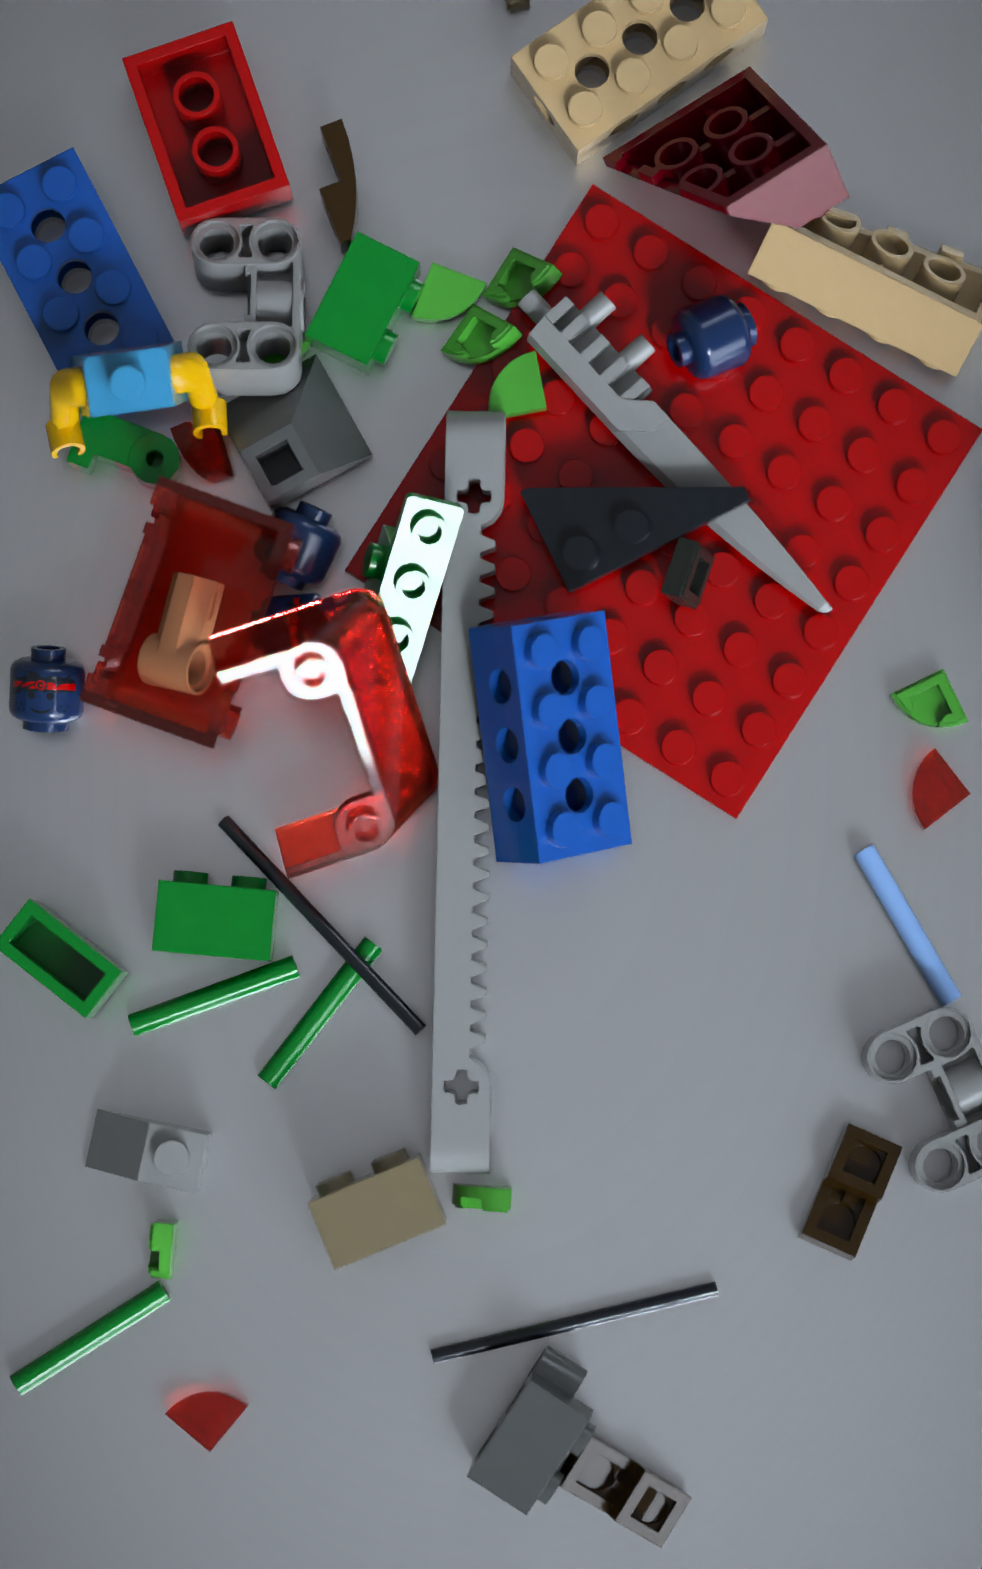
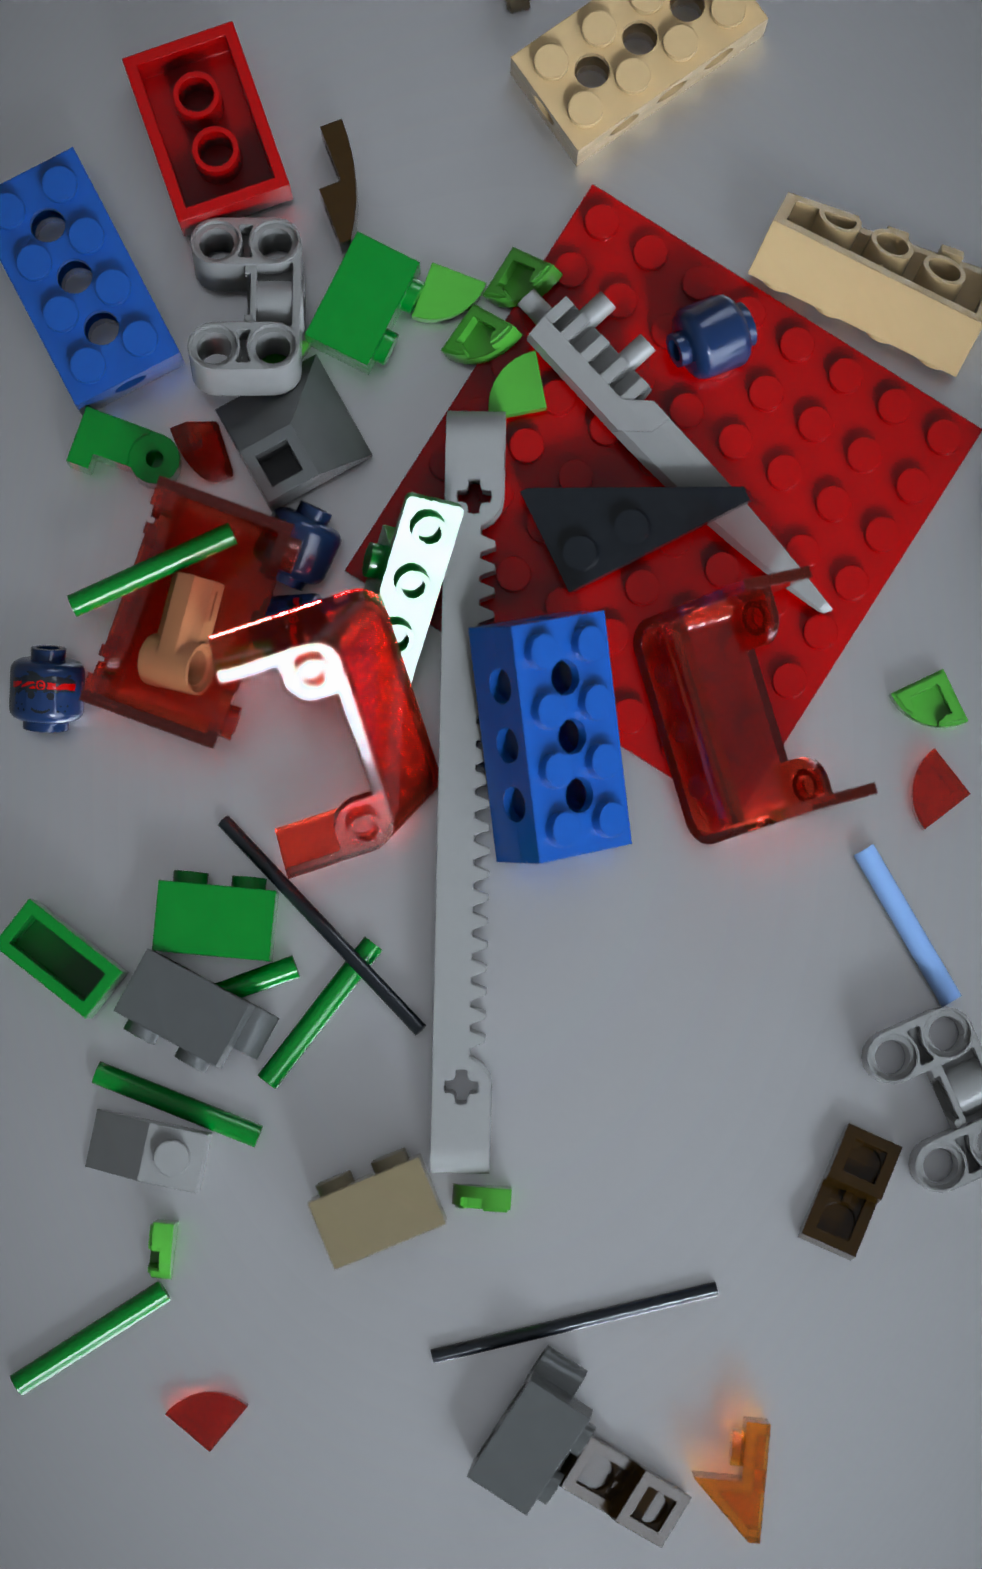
torso [45,340,228,459] -> none
dark red wedge [603,66,849,228] -> none
pearl dark grey tile [660,536,715,610] -> none
none -> green piece [67,522,238,617]
none -> green bar [92,1061,263,1148]
none -> dark grey hinge [113,948,279,1073]
none -> clear red windscreen [633,566,878,845]
none -> clear orange slope [692,1416,771,1544]

